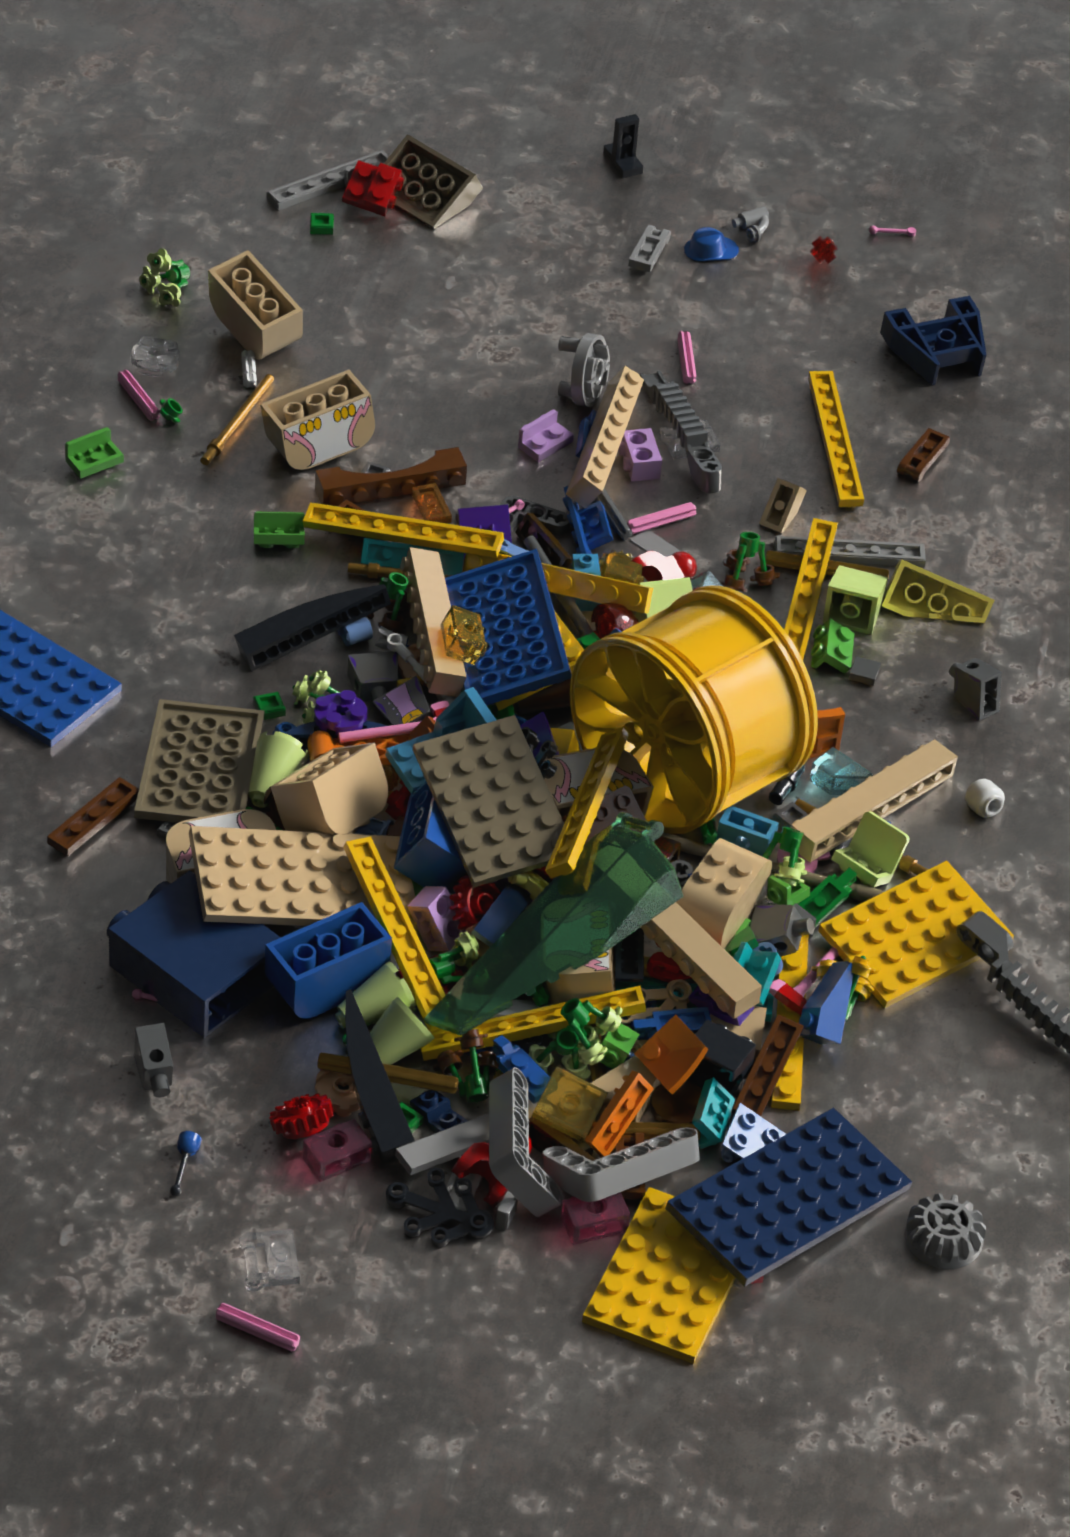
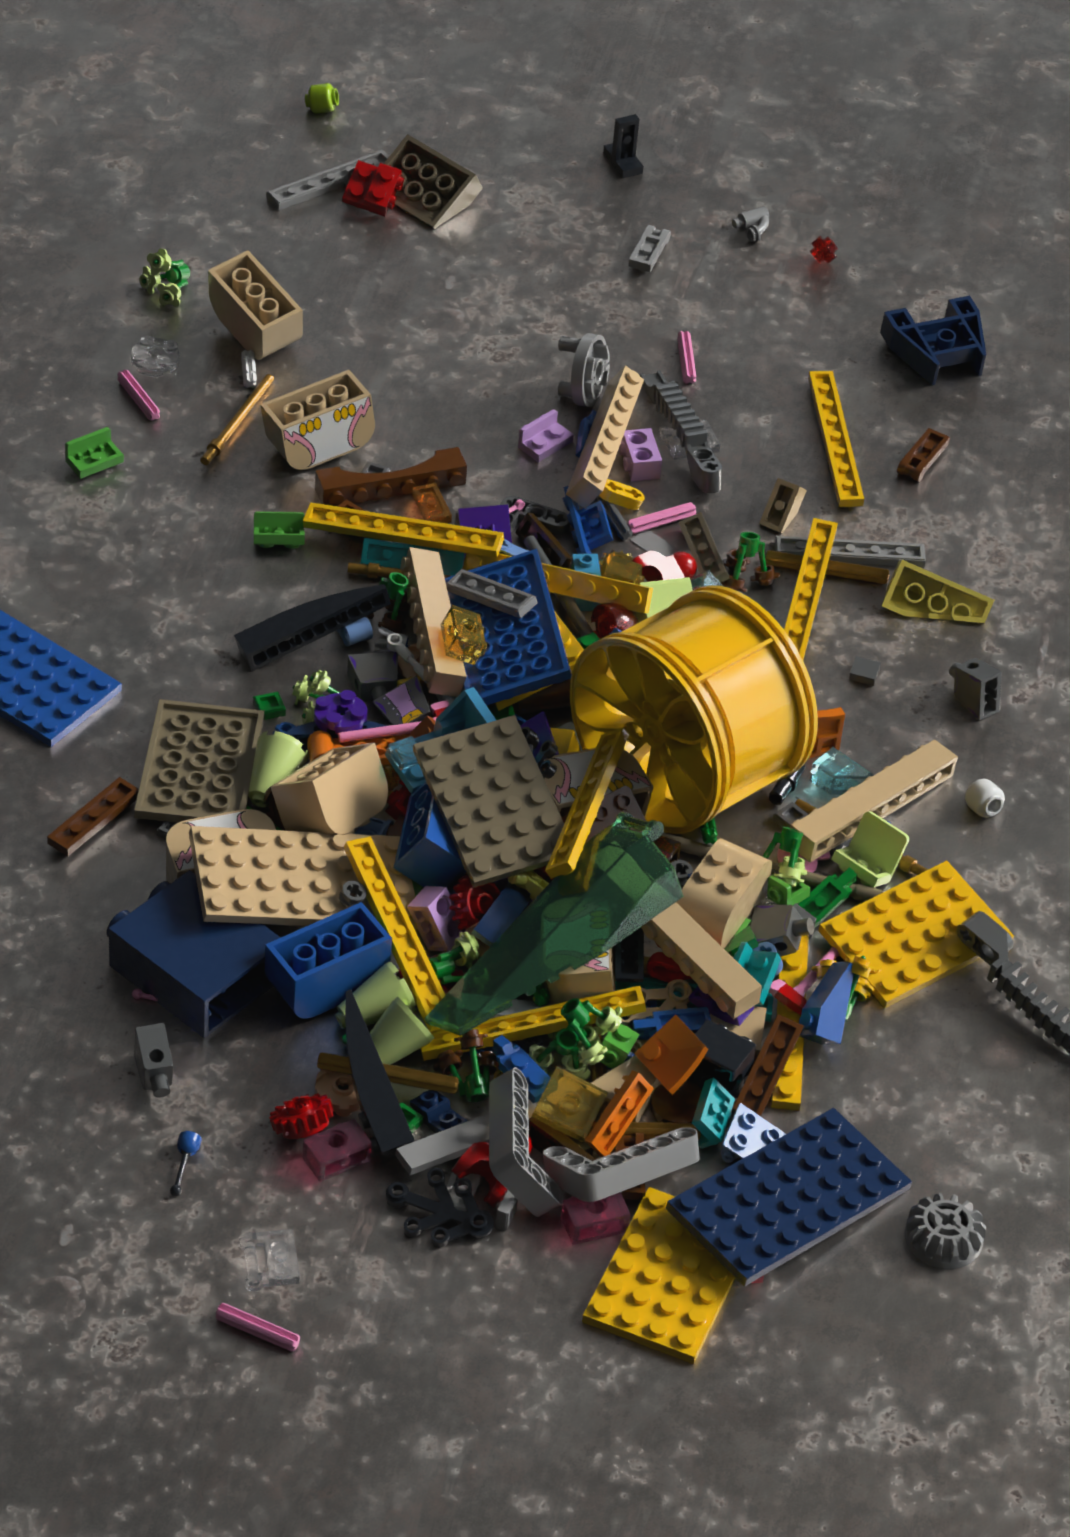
green plate [159,398,183,423] -> none
green tile [310,213,334,235] -> none
blue piece [684,227,739,261] -> none
dark azure brick [717,806,779,856] -> none
bright green bracket [811,618,855,674] -> none
yellowish green slope [822,565,888,635] -> none
bright pink hinge [869,225,916,237] -> none
none -> lime head [305,83,339,114]
none -> dark grey bush [339,881,367,908]
none -> clear light blue plate [387,736,419,771]
none -> light grey tile [446,569,538,618]
none -> yellow beam [599,479,645,510]
none -> dark tan plate [678,512,729,586]

